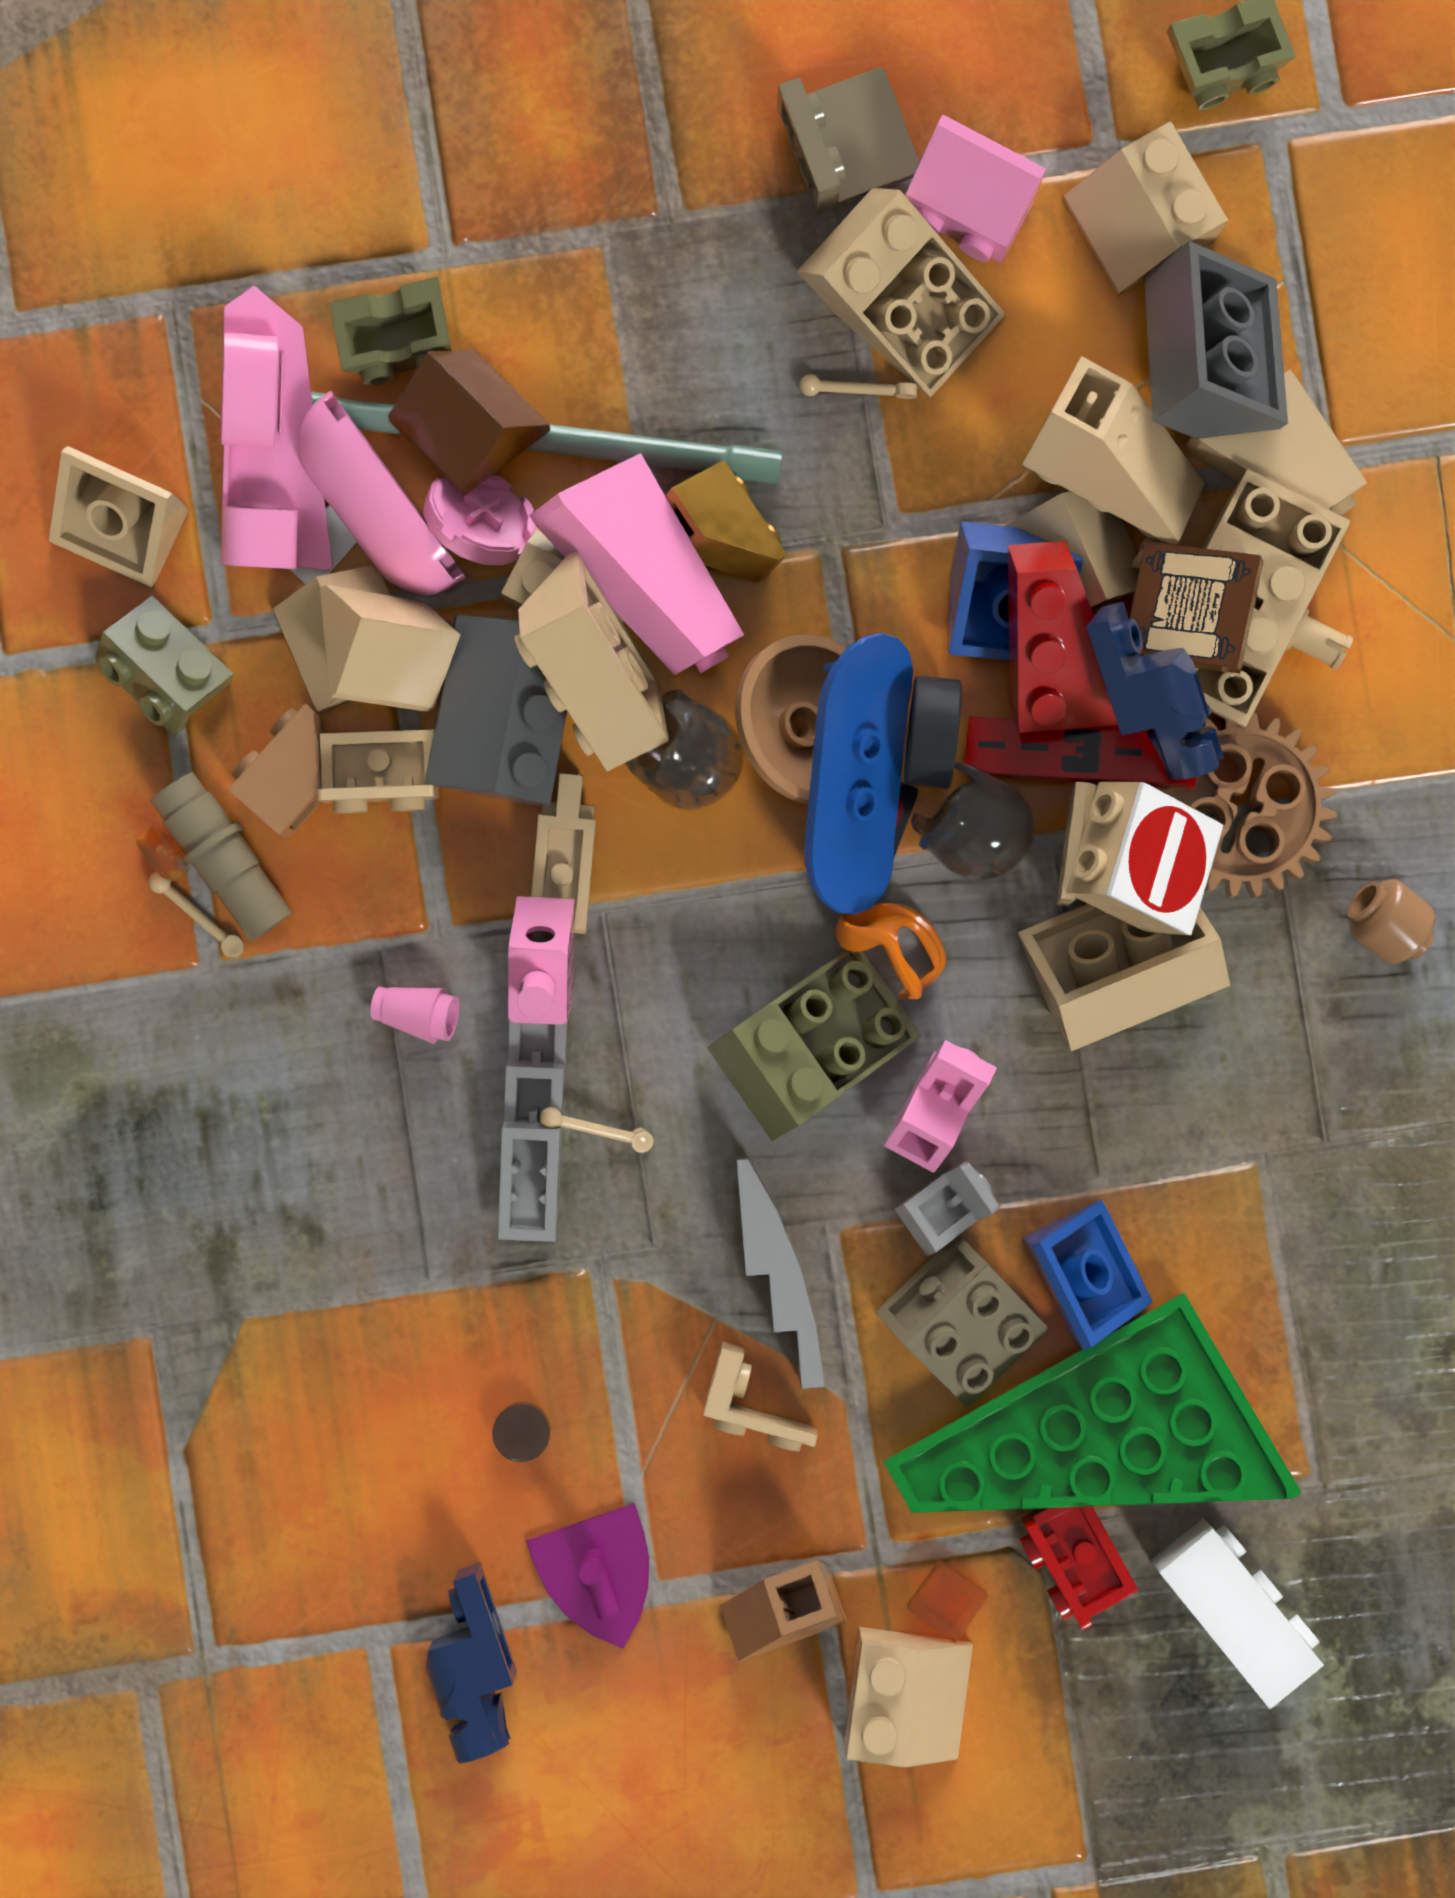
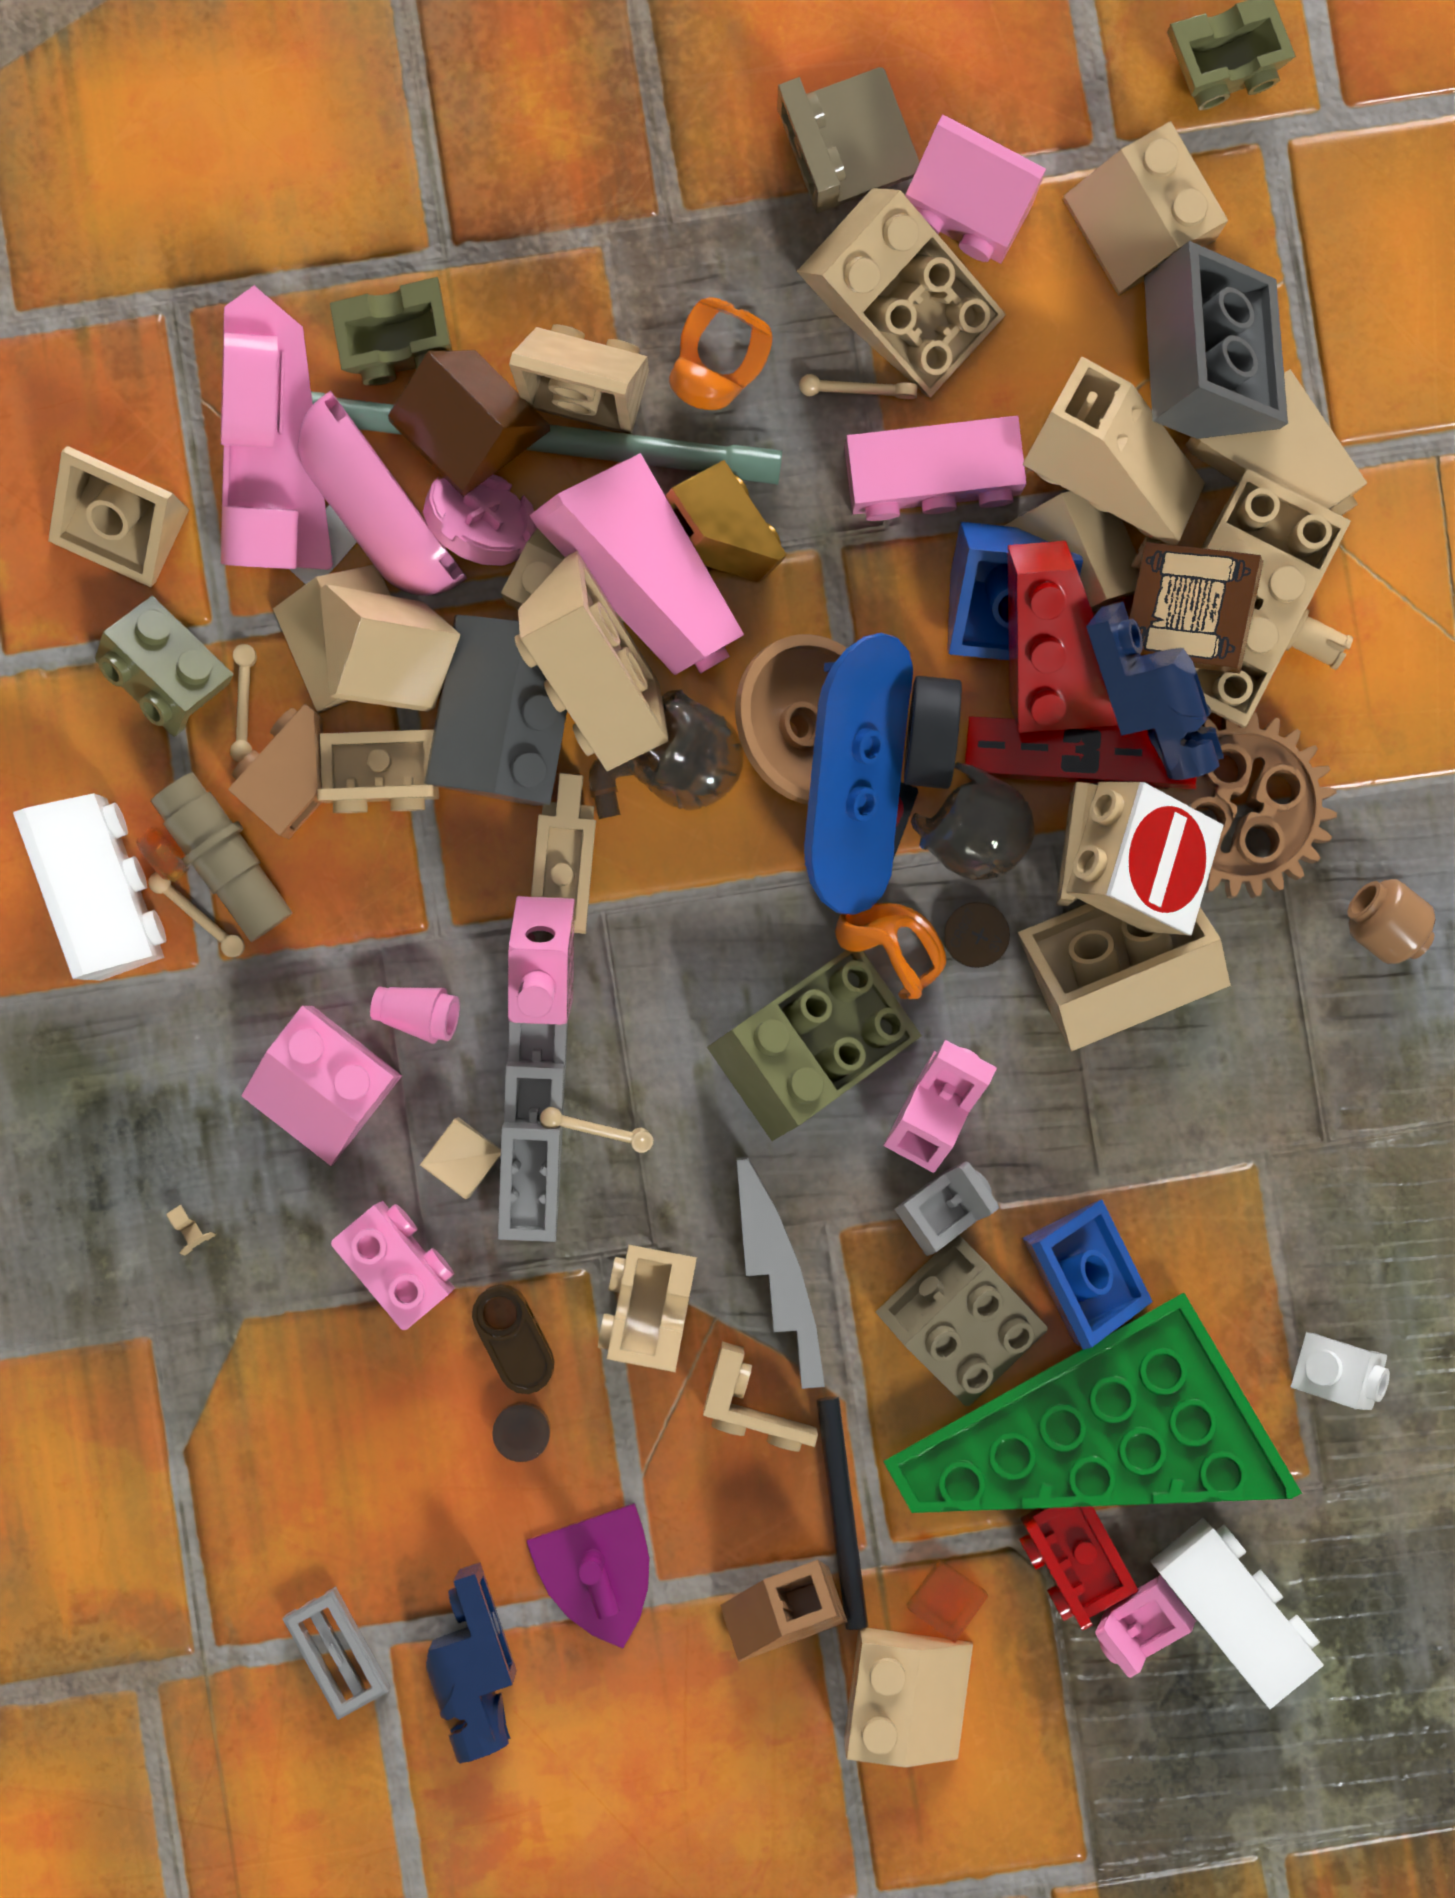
none -> white slope [13,793,167,981]
none -> tan piece [167,1205,216,1256]
none -> tan hinge [230,644,257,762]
none -> bright pink slope [241,1006,402,1166]
none -> light grey tile [283,1586,391,1720]
none -> bright pink bracket [331,1201,455,1330]
none -> tan slope [420,1117,501,1199]
none -> dark brown piece [472,1284,555,1394]
none -> tan slope [509,324,649,434]
none -> clear smoke animal [589,758,650,819]
none -> tan cylinder [598,1245,697,1372]
none -> orange piece [669,297,773,410]
none -> black bar [816,1396,868,1630]
none -> bright pink brick [844,416,1027,521]
none -> dark brown piece [944,902,1010,968]
none -> bright pink bracket [1095,1575,1196,1678]
none -> white bracket [1291,1332,1390,1410]

